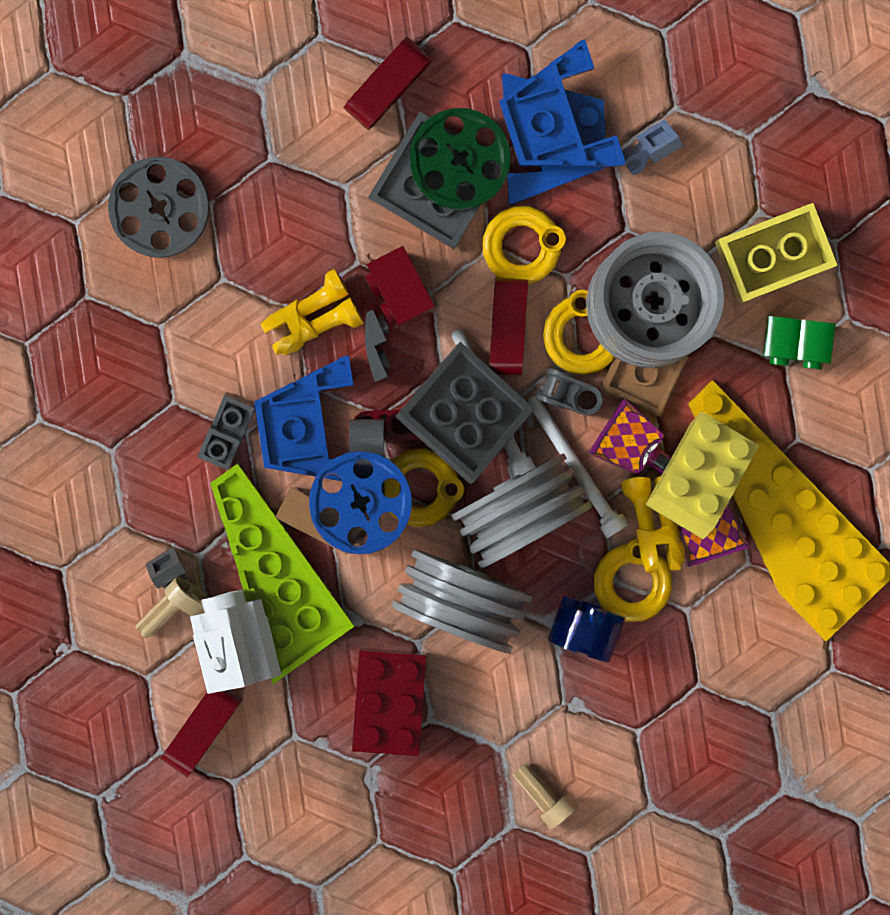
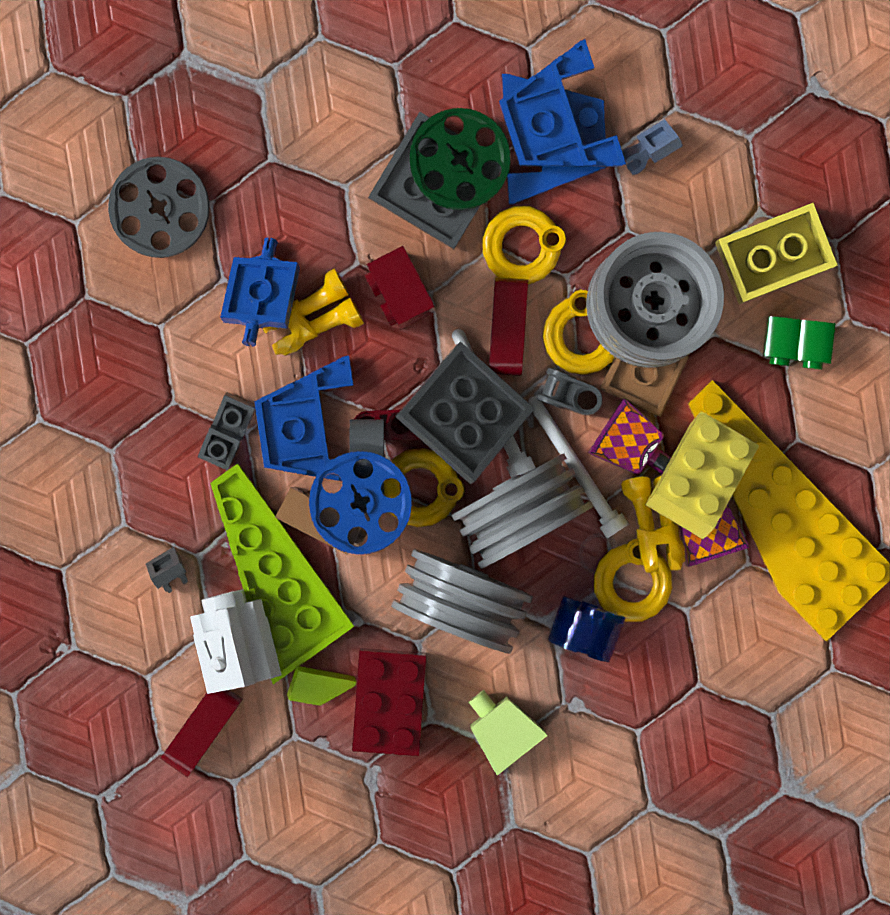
tan piece [135,577,208,639] -> none
dark red beam [343,37,433,130] -> none
dark grey slope [365,310,391,383] -> none
tan piece [512,762,578,830] -> none
none -> blue plate [220,238,300,347]
none -> lime tile [287,666,357,706]
none -> yellowish green torso [468,690,547,775]

